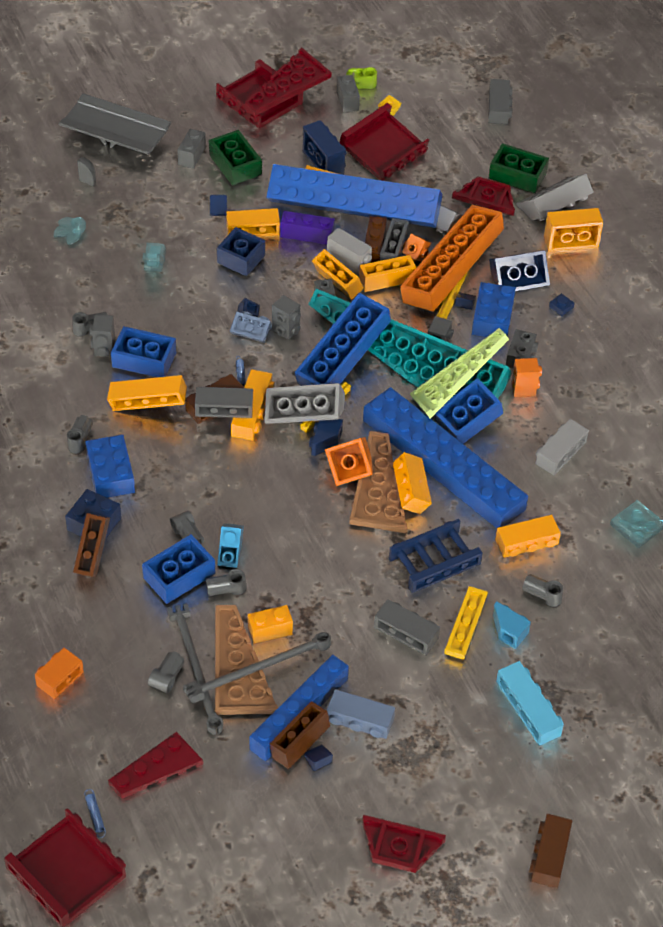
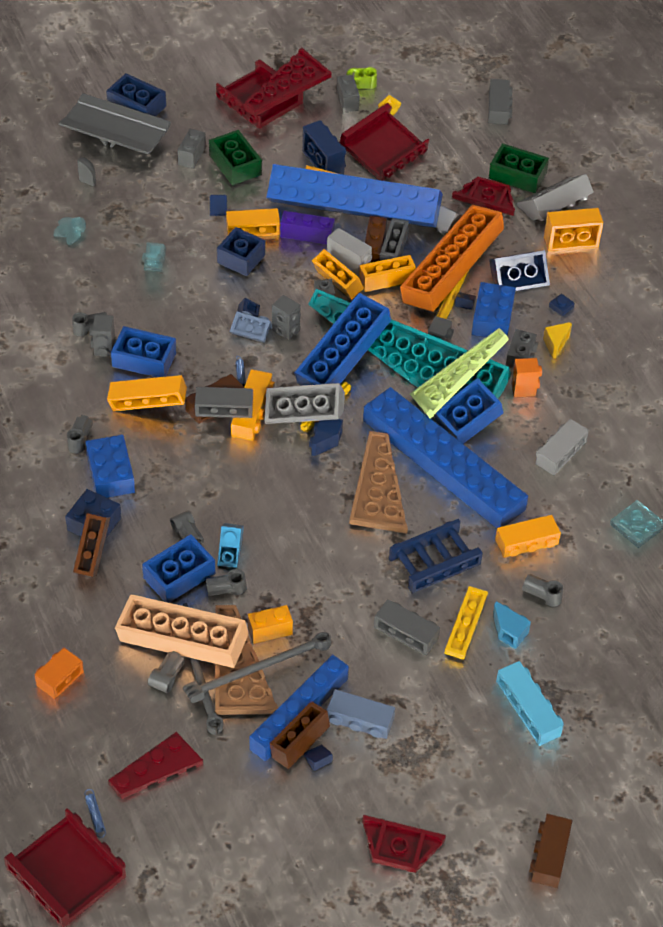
orange slope [325,437,373,486] -> none
light orange brick [393,452,432,514] -> none
orange brick [402,234,431,263] -> none
none -> dark blue brick [106,73,166,117]
none -> light nougat brick [115,594,249,668]
none -> yellow slope [543,322,572,359]

